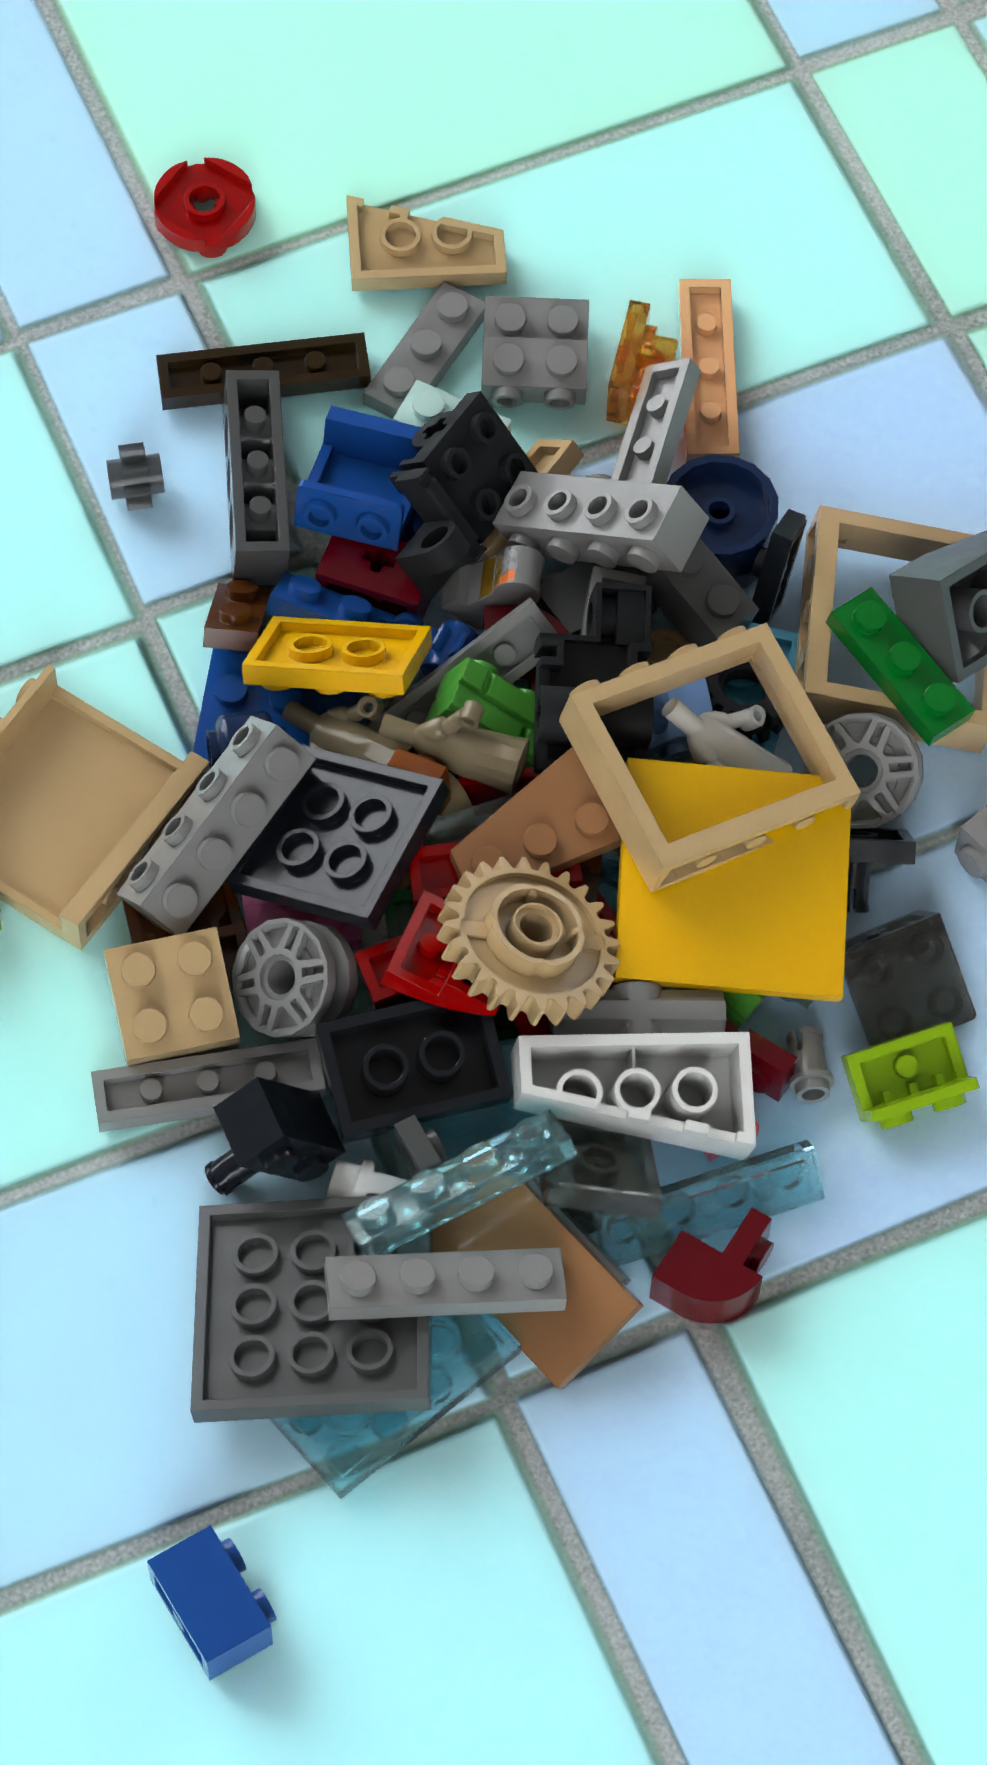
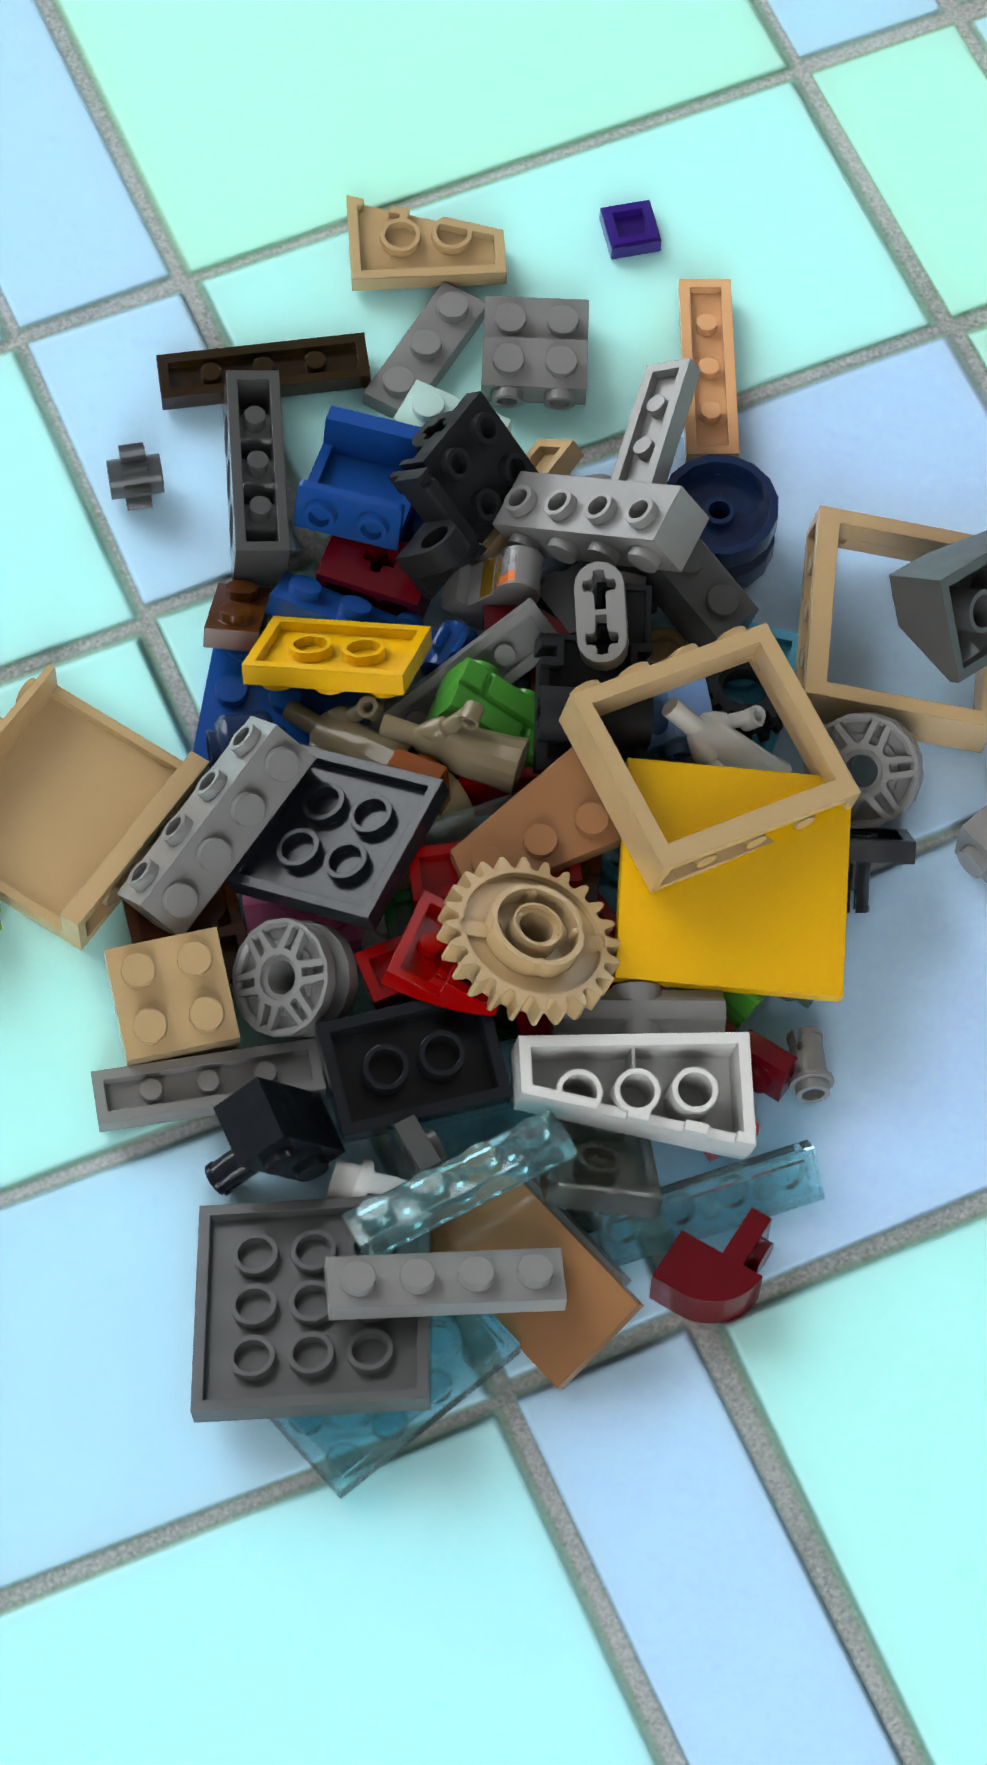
blue brick [147,1525,277,1681] -> none
red plate [154,158,256,258] -> none
clear orange bracket [606,300,678,425] -> none
black plate [751,509,807,624] -> none
green plate [825,587,975,746] -> none
lime bracket [840,1022,980,1129] -> none
clear smoke bracket [844,910,976,1047] -> none
none -> light grey beam [574,561,629,671]
none -> dark purple tile [599,199,662,260]

